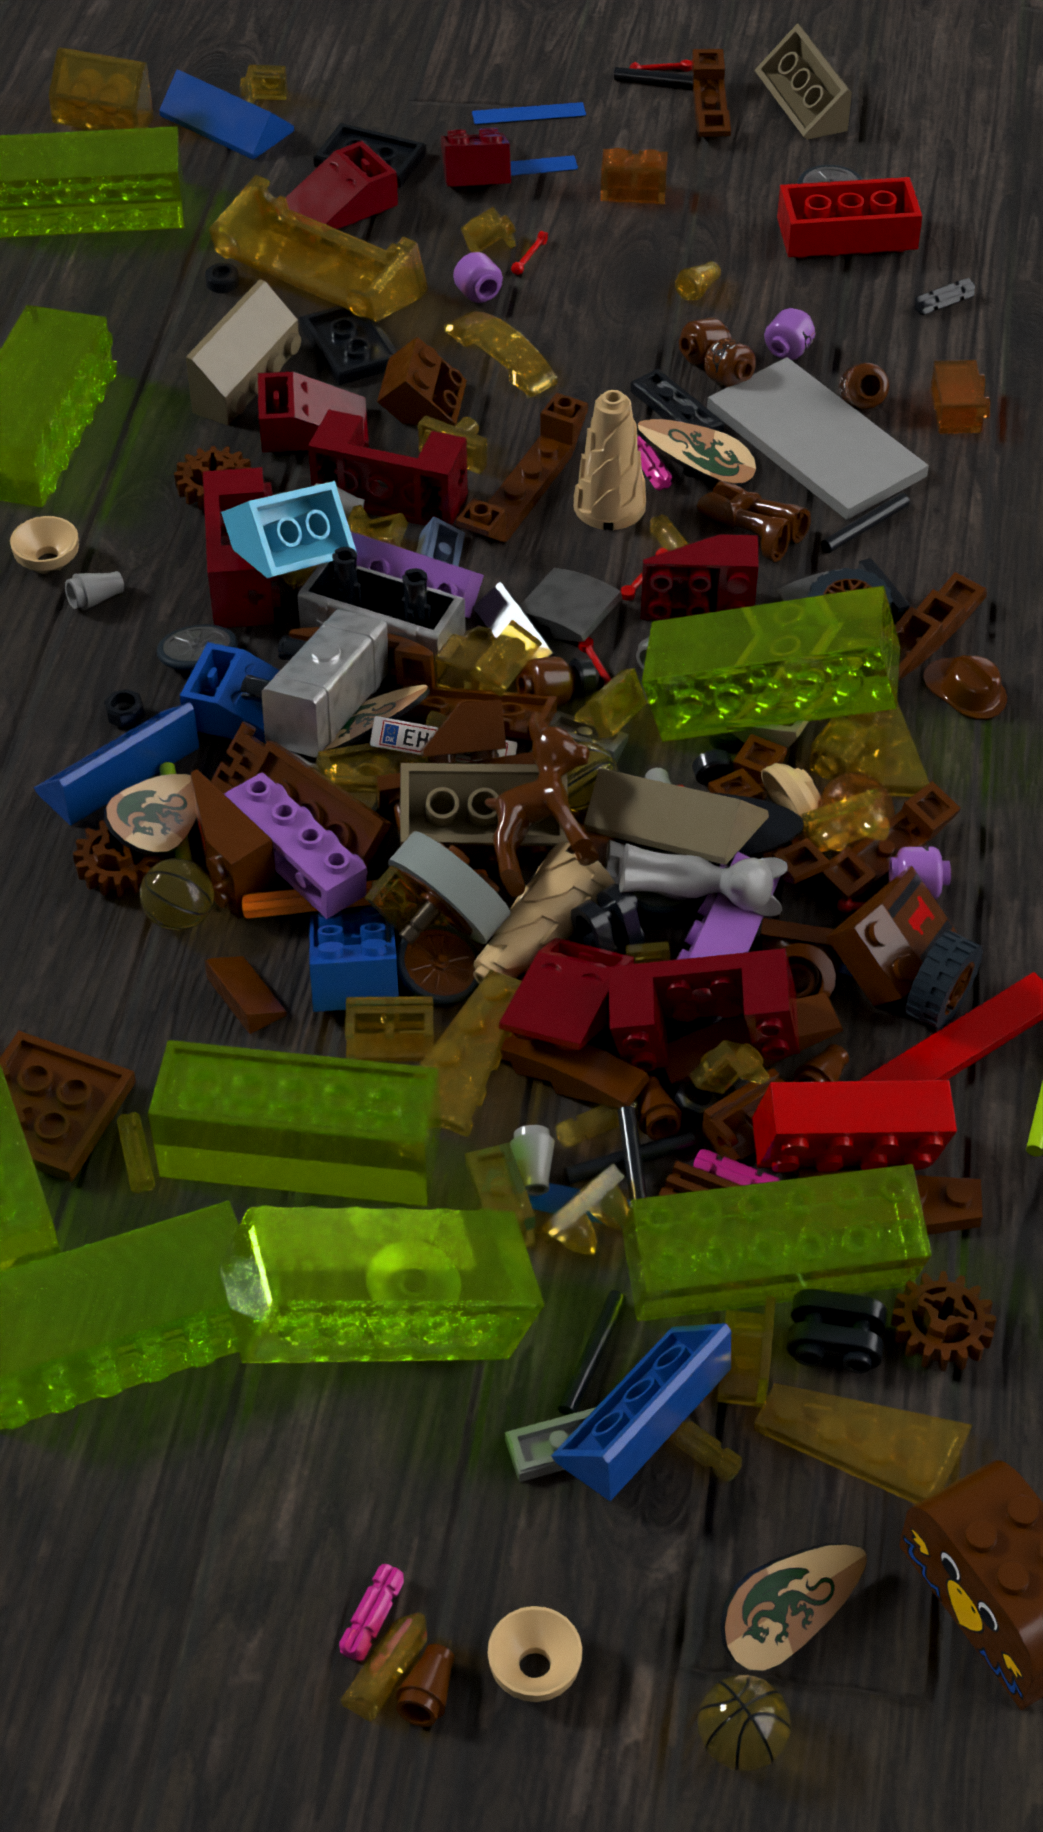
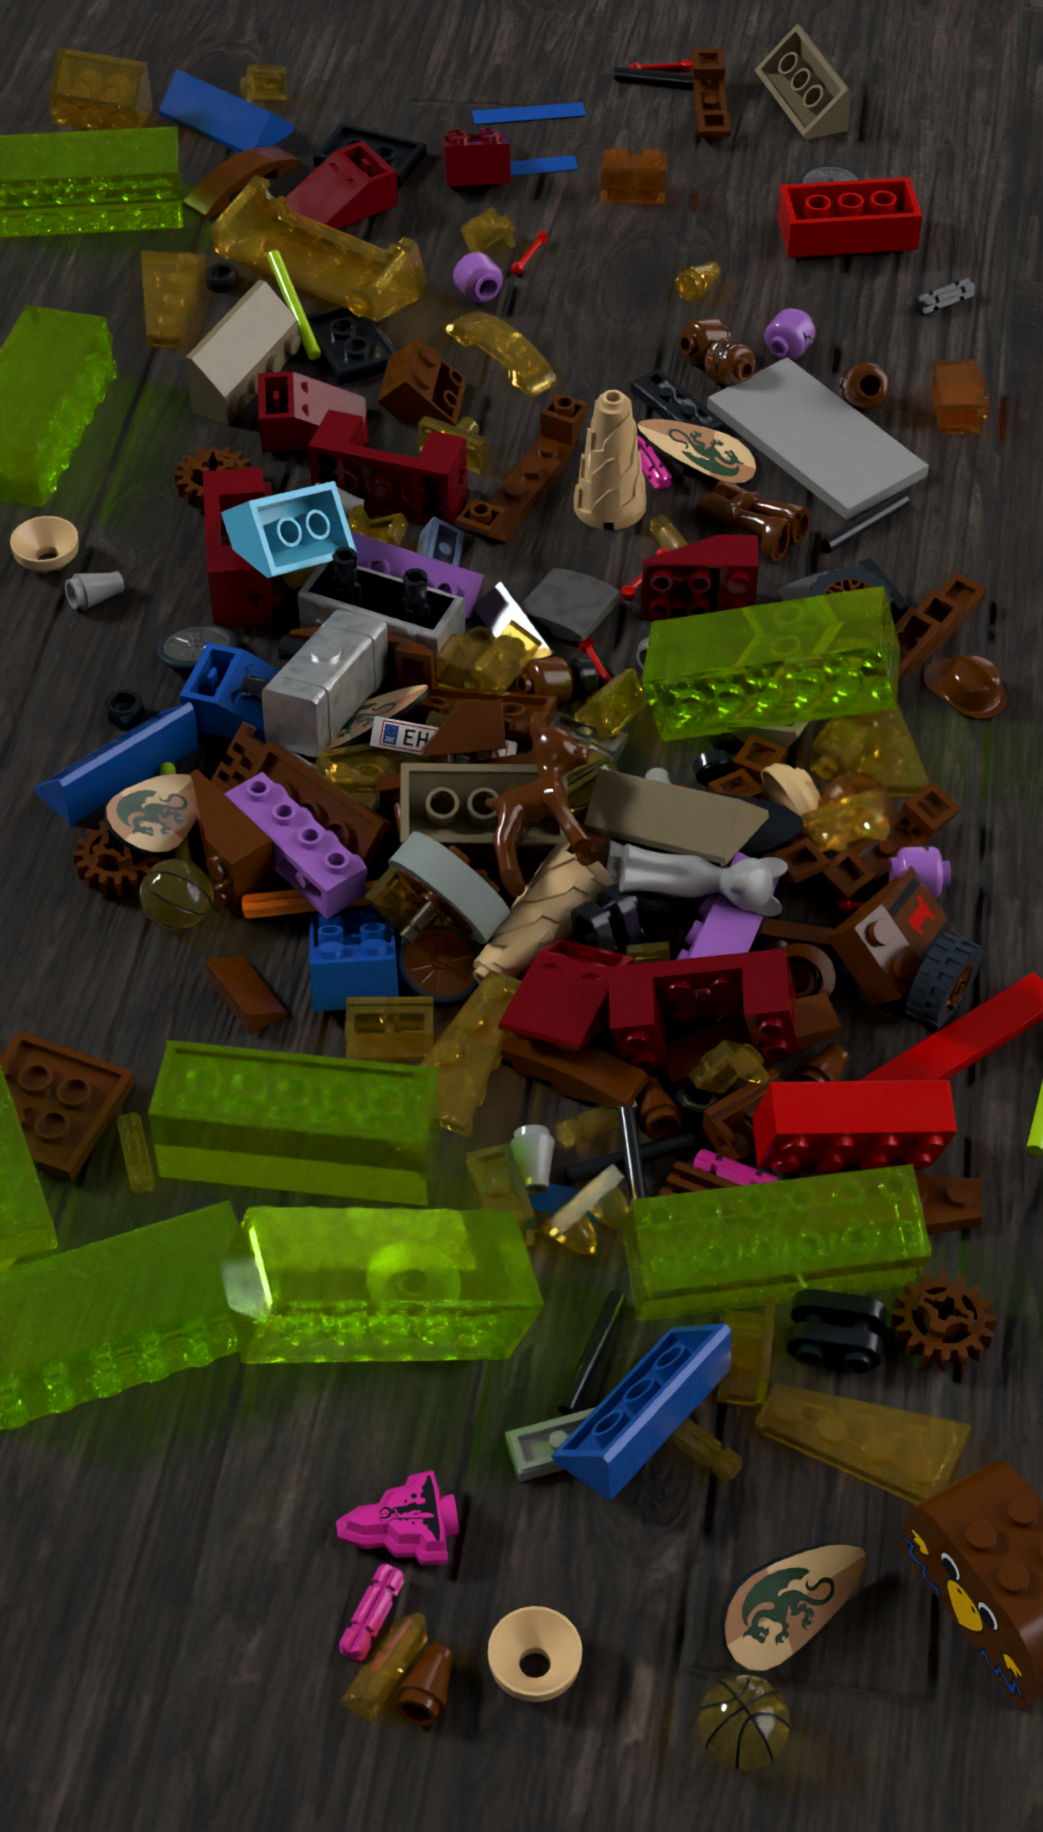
none -> clear yellow wing [141,250,207,348]
none -> reddish brown slope [184,146,301,220]
none -> lime bar [267,250,321,360]
none -> dark pink rock [336,1470,459,1566]

